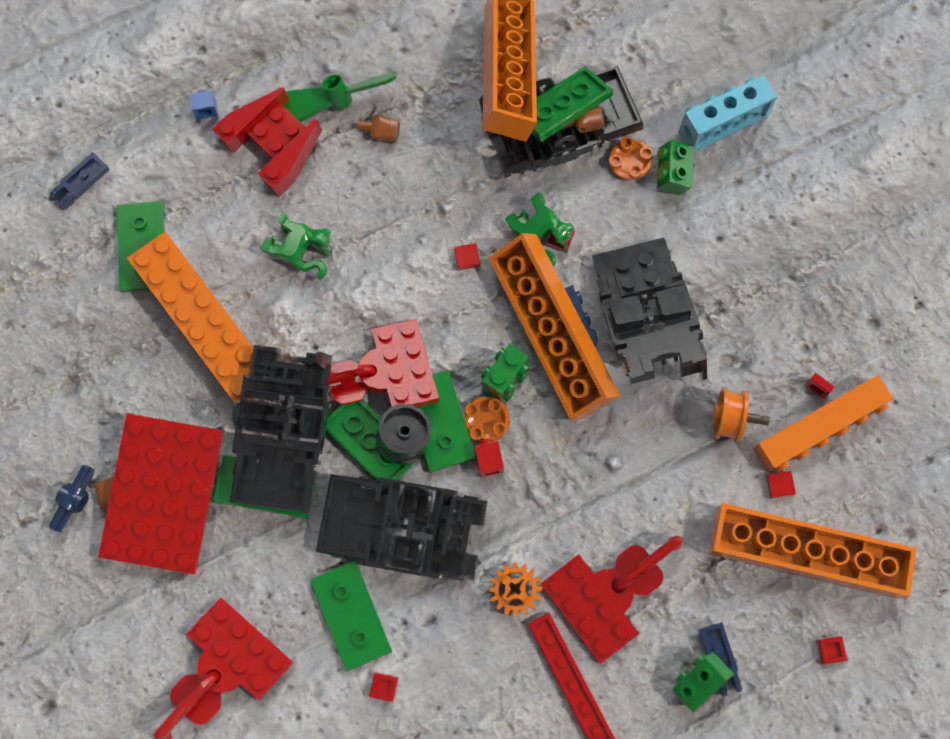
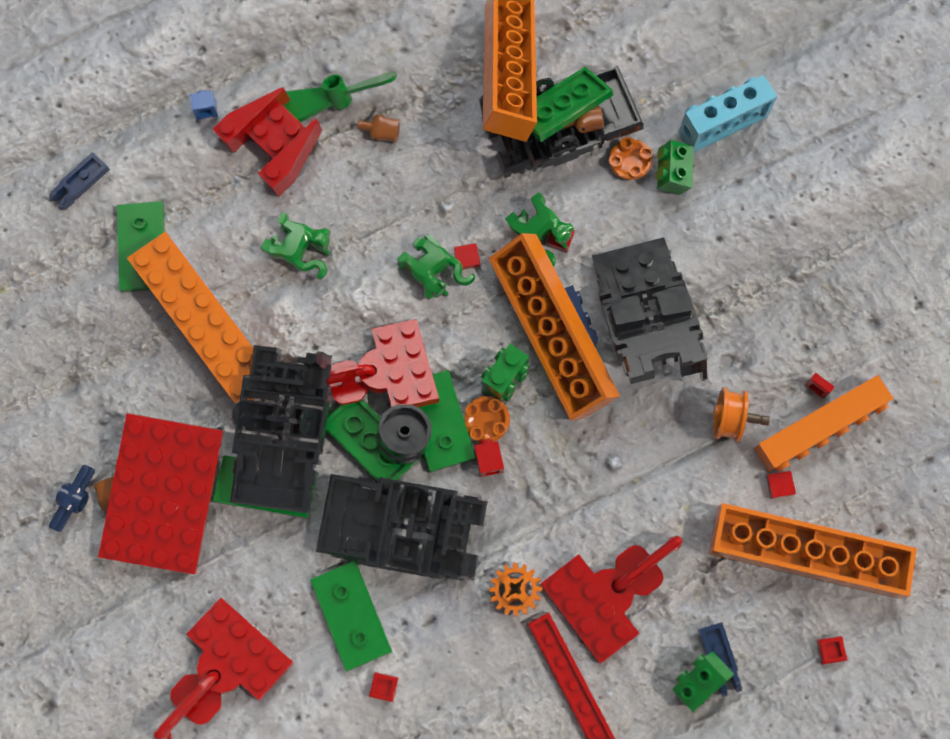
none -> green animal [397,234,475,300]

